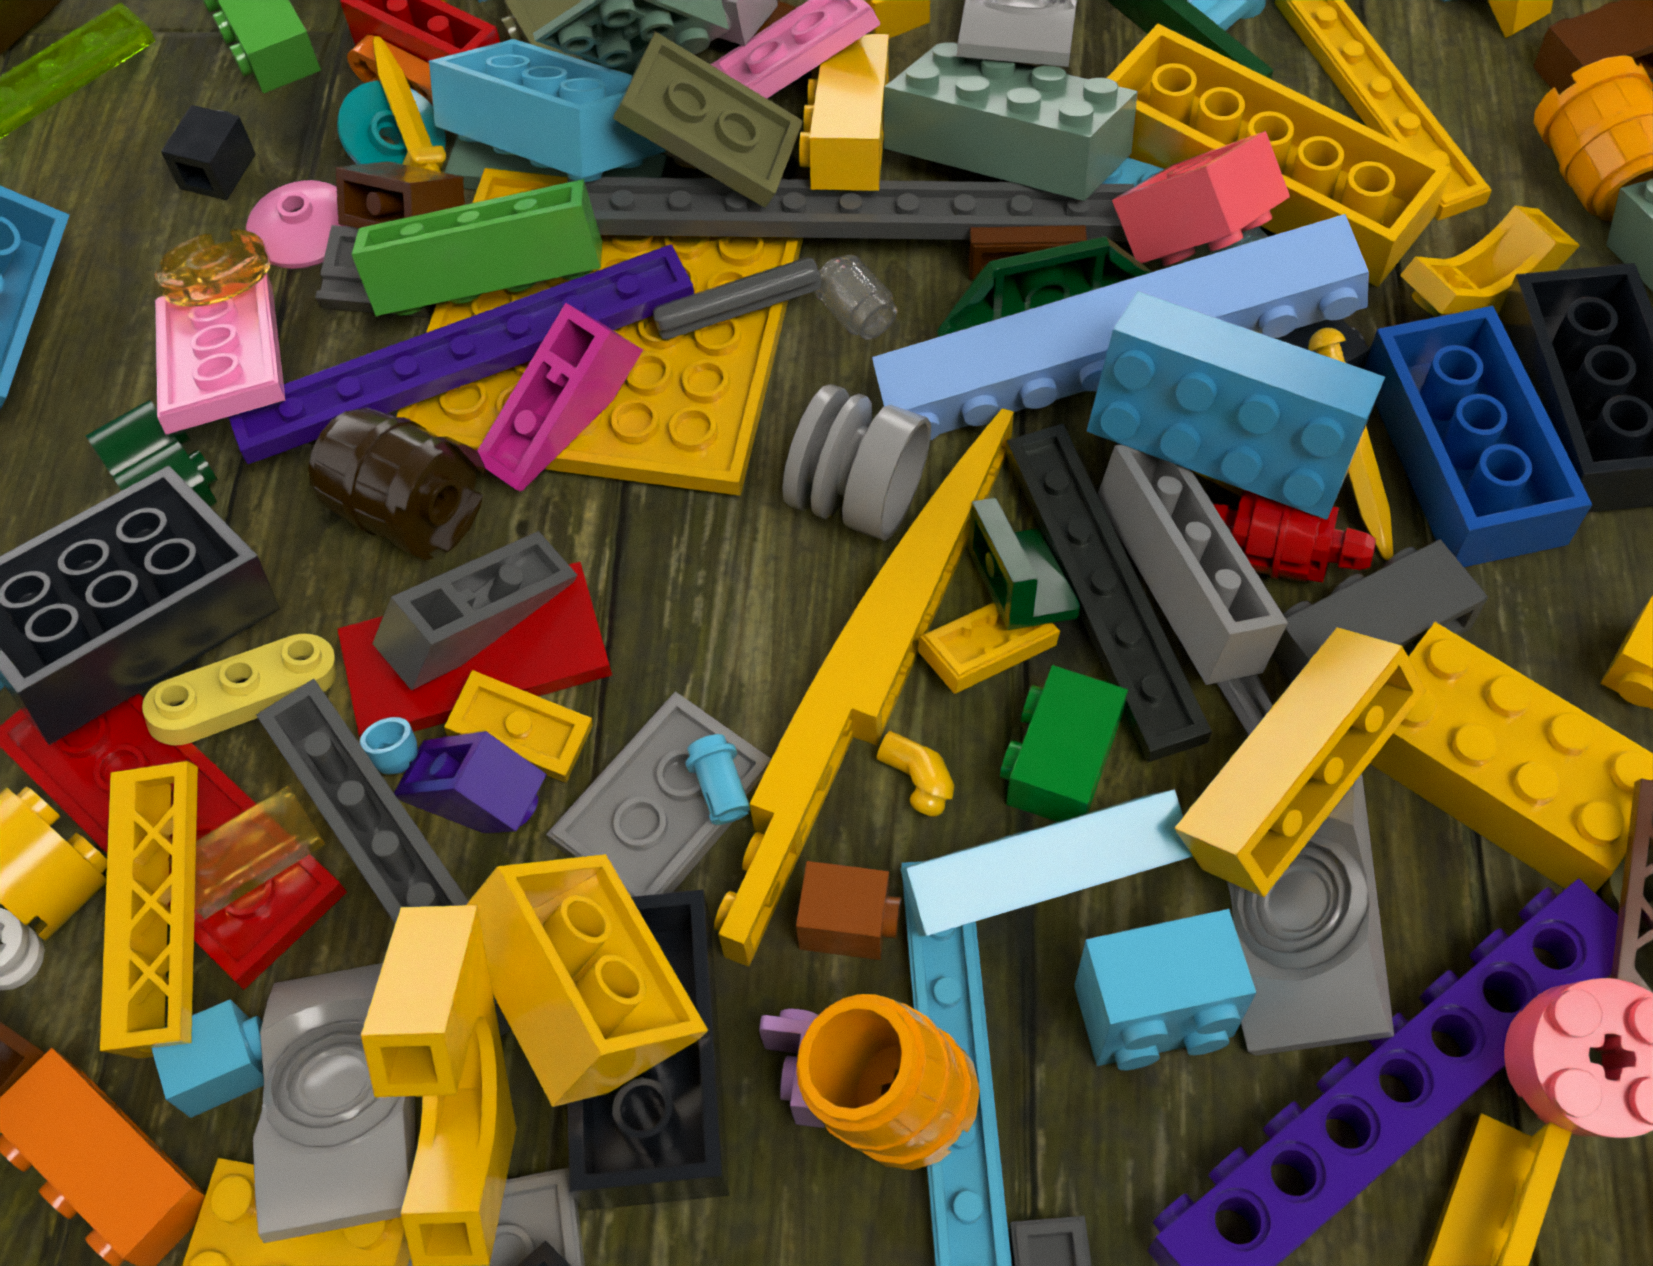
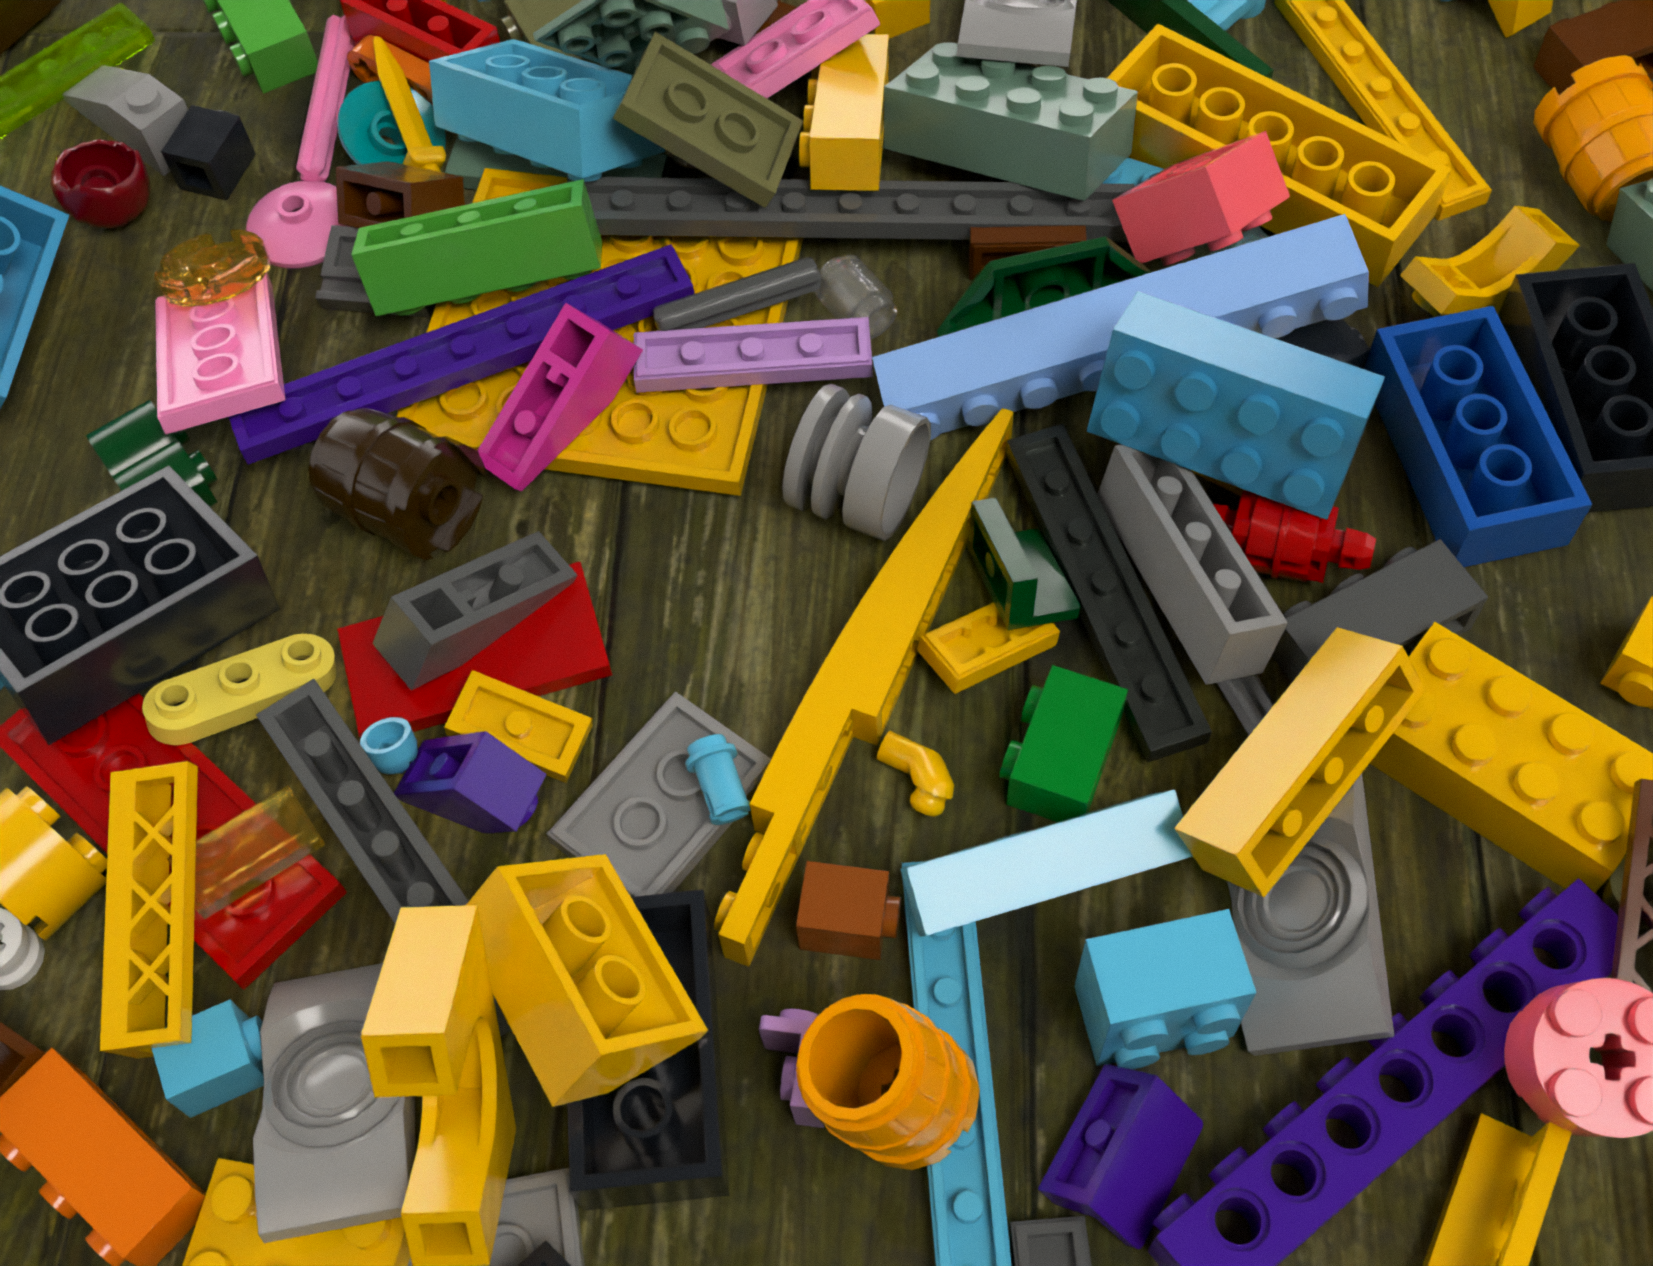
yellow sword [1308,328,1393,561] -> none
none -> dark red hair [50,139,151,229]
none -> light grey slope [62,65,188,176]
none -> bright pink axle [296,15,355,182]
none -> lavender tile [634,317,873,393]
none -> dark purple panel [1038,1064,1203,1249]

